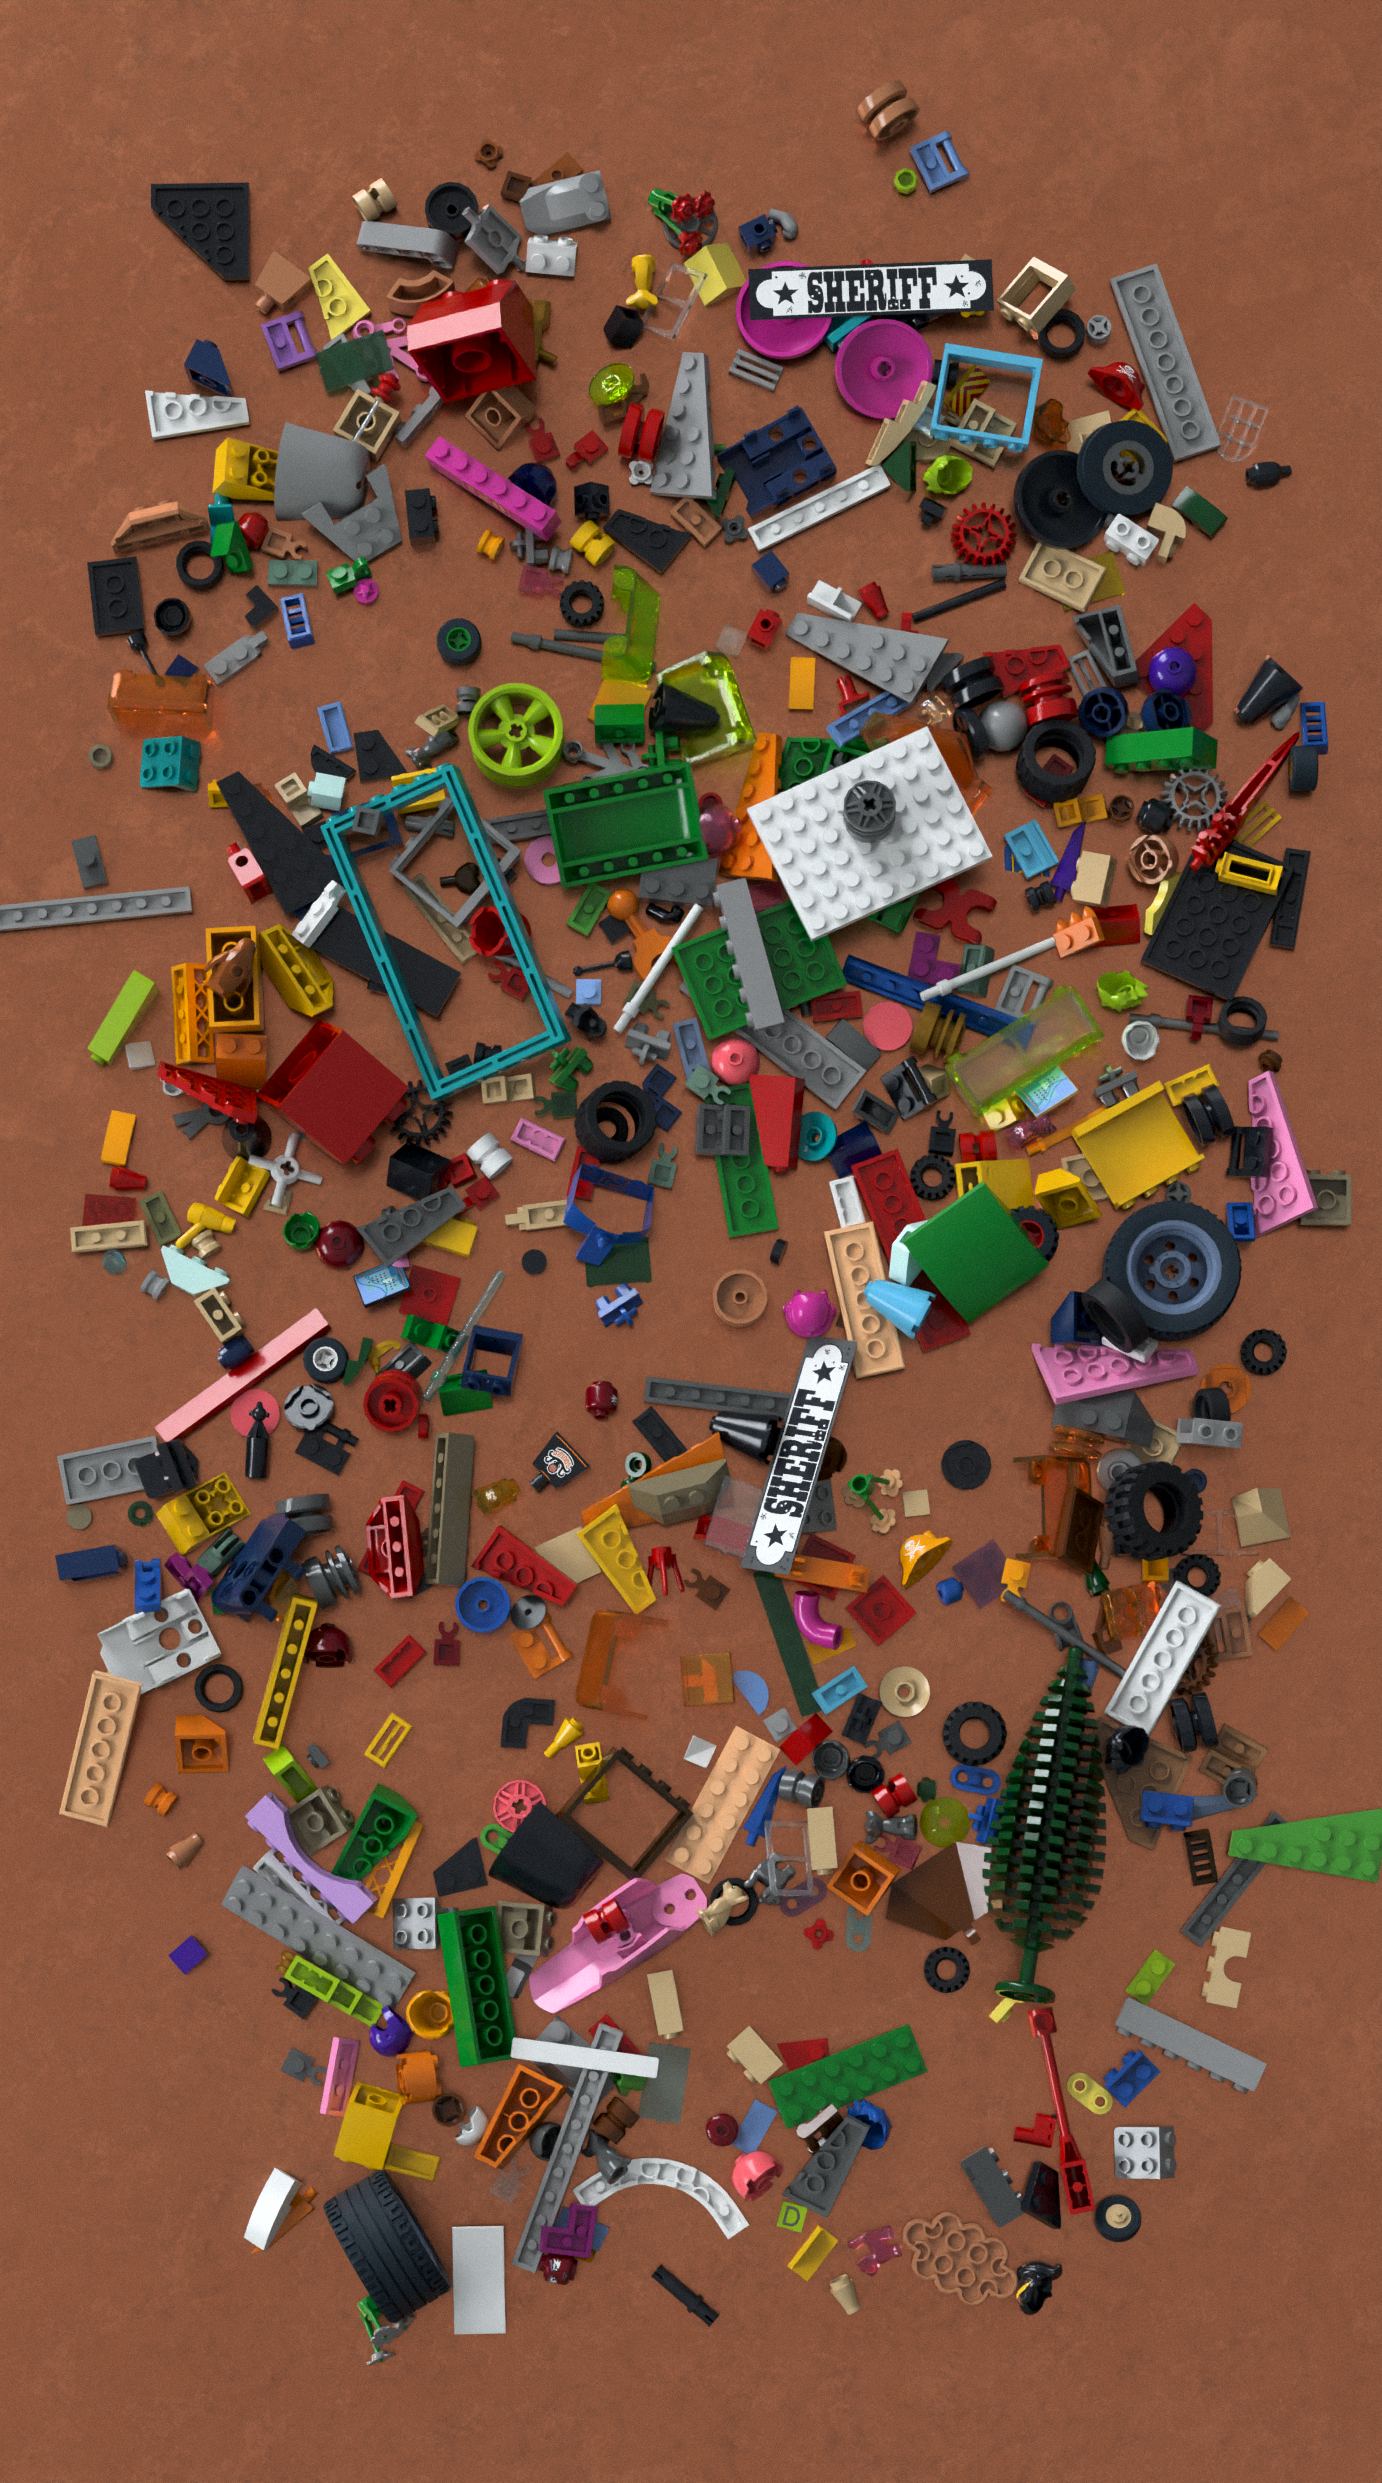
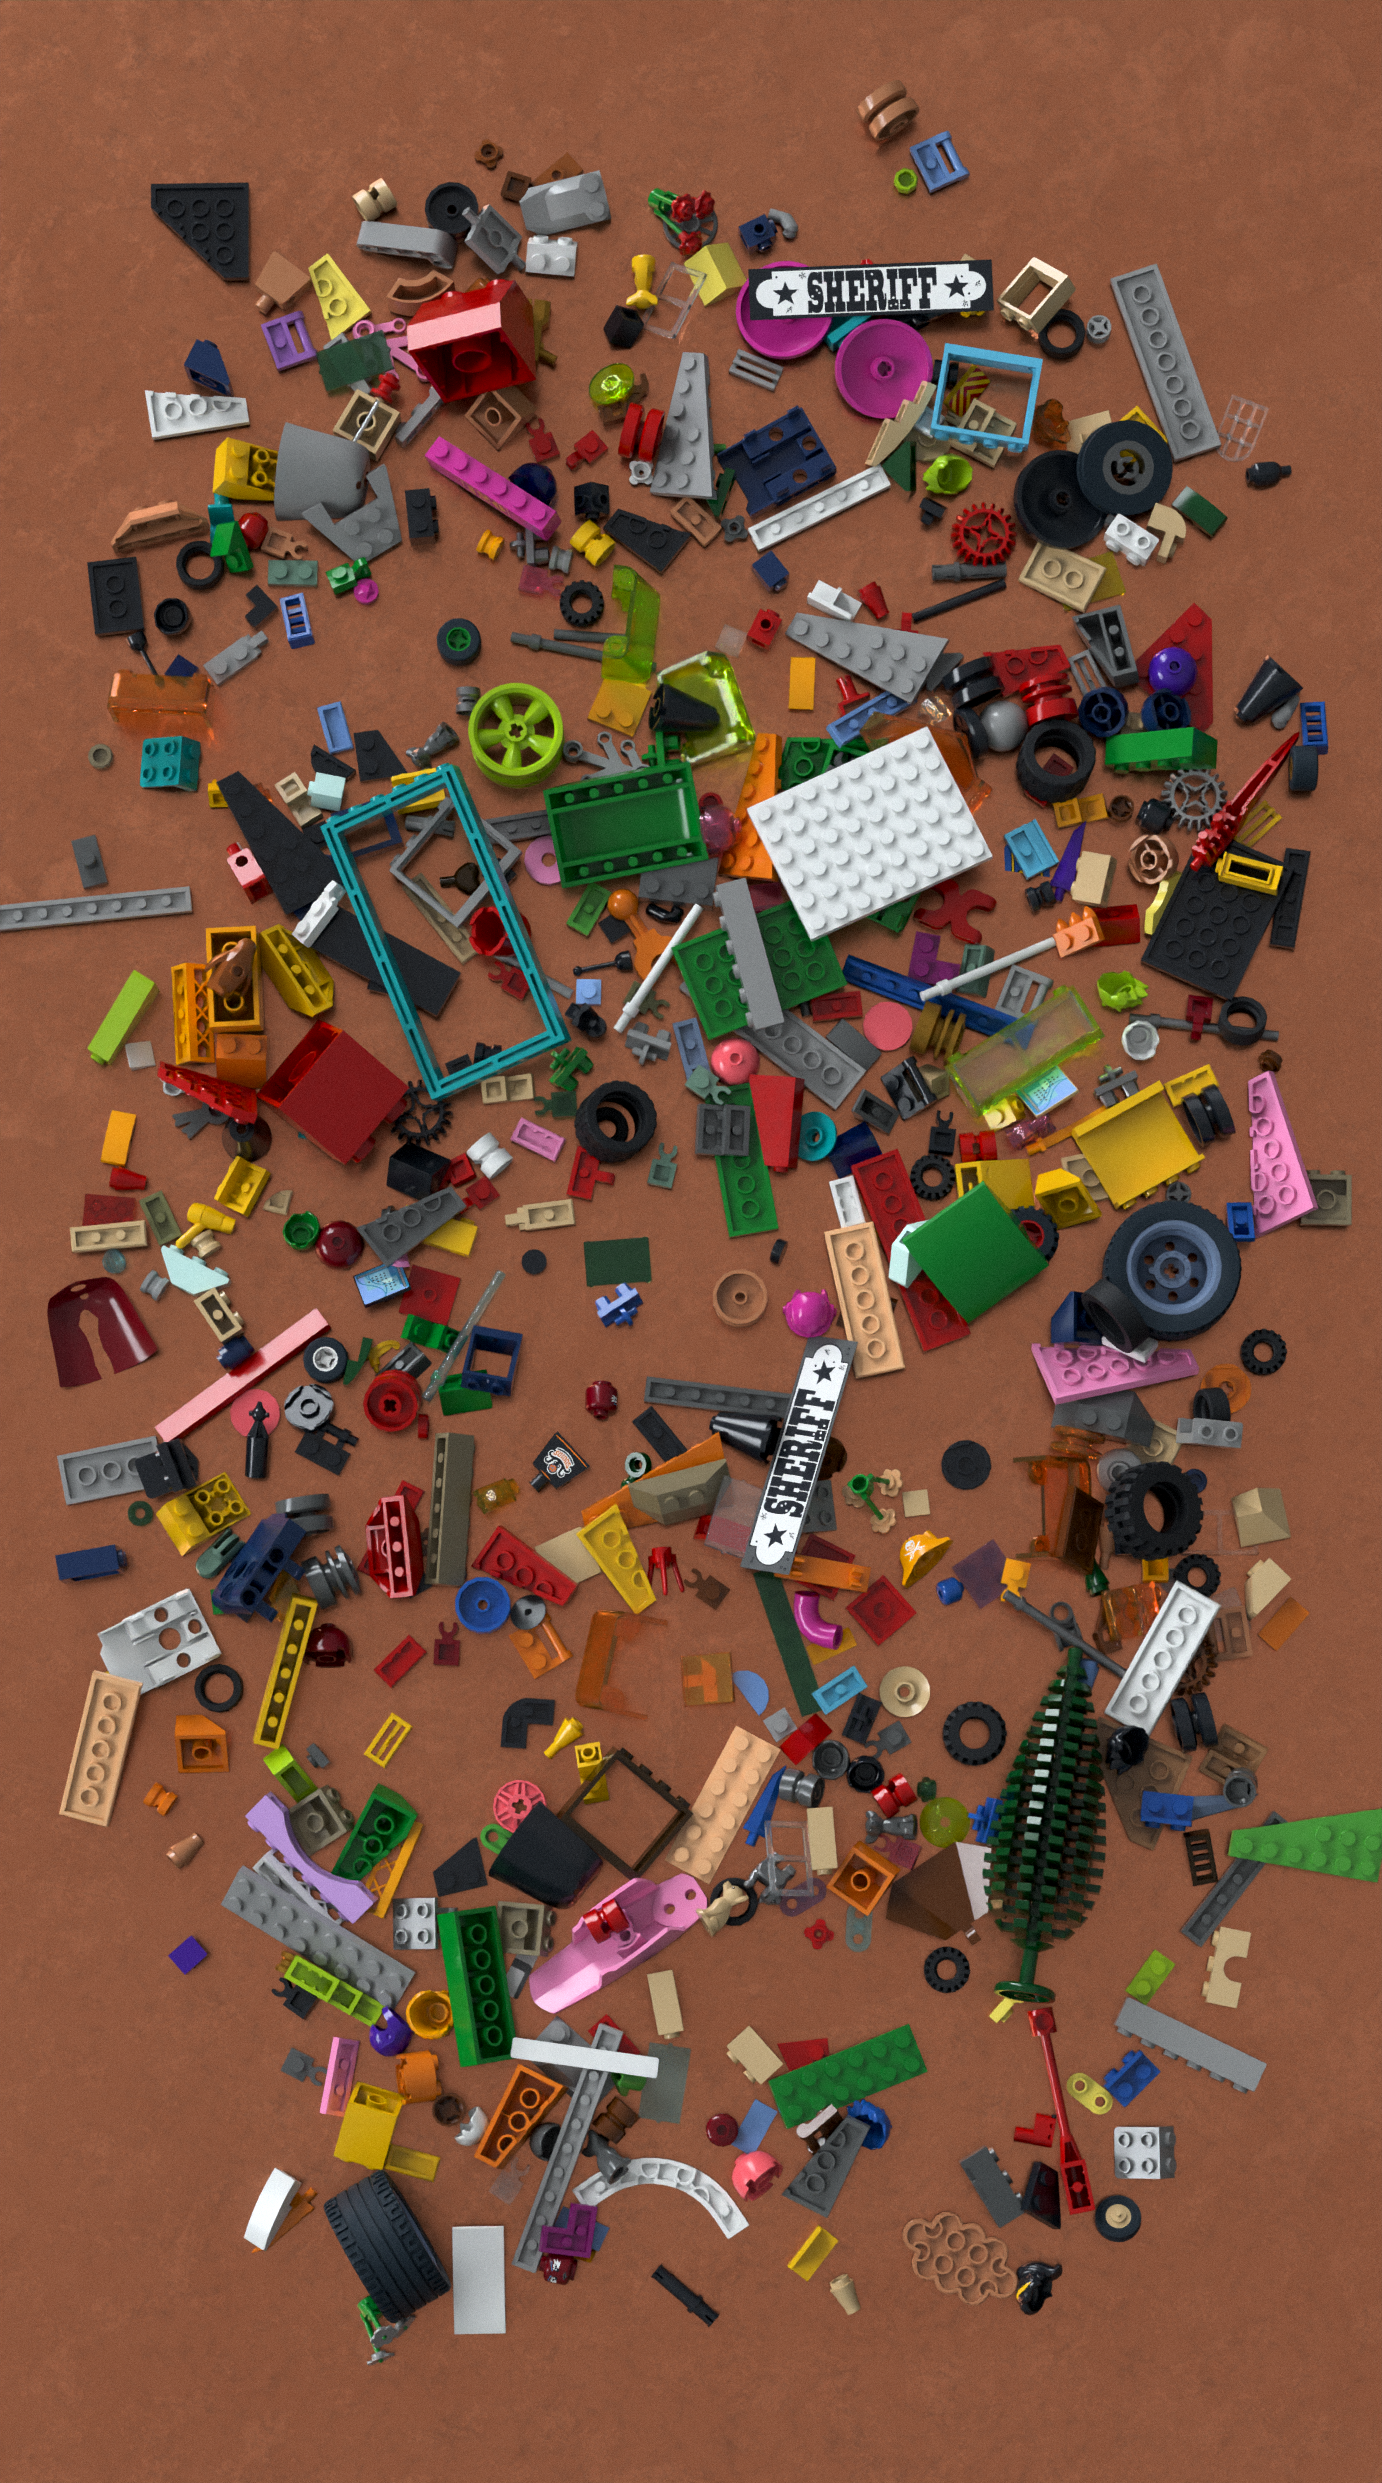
dark tan tile [66,1504,93,1530] -> none
blue plate [135,1558,162,1614] -> none
magenta plate [164,1552,214,1603] -> none
white bar [248,1133,322,1207] -> none
dark grey plate [352,806,383,836] -> none
tan tile [414,704,462,737] -> none
blue piece [563,1163,654,1266] -> none
green panel [595,704,645,743] -> none
dark blue tile [642,1063,682,1133] -> none
white slope [683,1735,716,1769] -> none
lime tile [777,2201,808,2232] -> none
dark grey wheel [843,780,896,843] -> none
clear pink animal [848,2225,902,2277] -> none
medium azure cone [863,1279,936,1339] -> none
blue plate [950,1764,1001,1795] -> none
red hat [1087,362,1145,411] -> none
black plate [1226,1126,1273,1178] -> none
none -> dark red piece [47,1277,158,1387]

